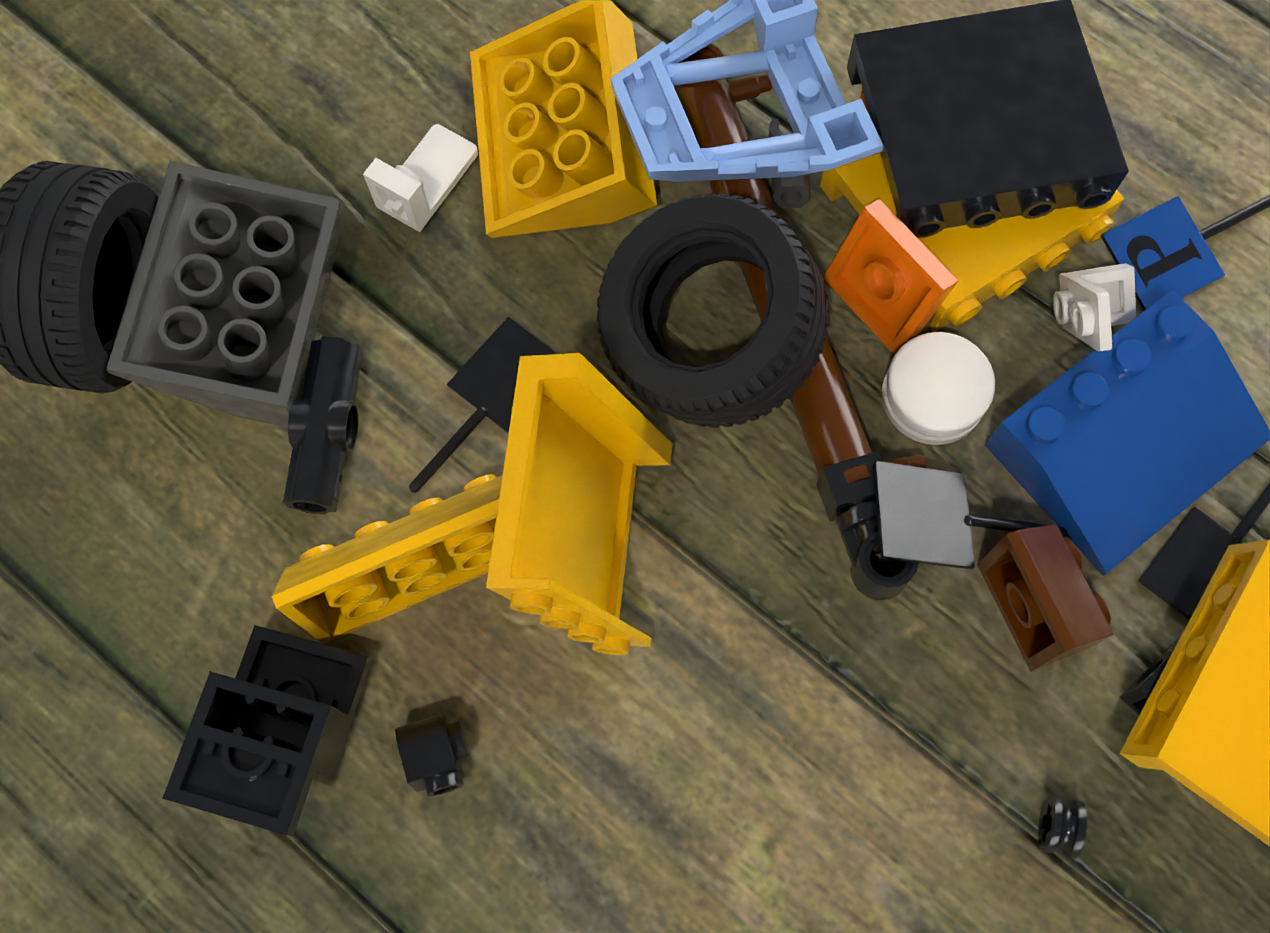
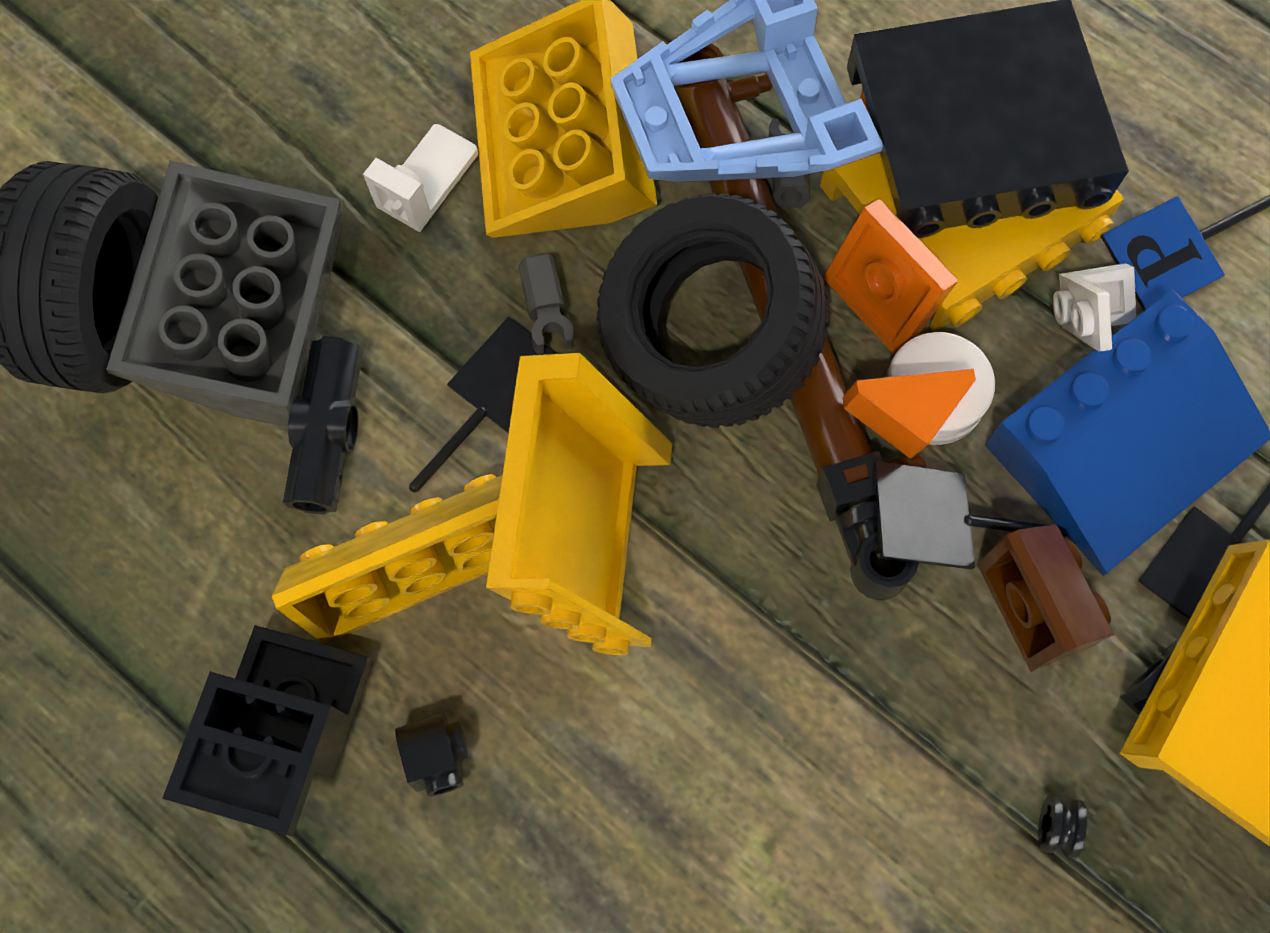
none -> dark grey bar [518,254,574,355]
none -> orange slope [842,368,976,459]

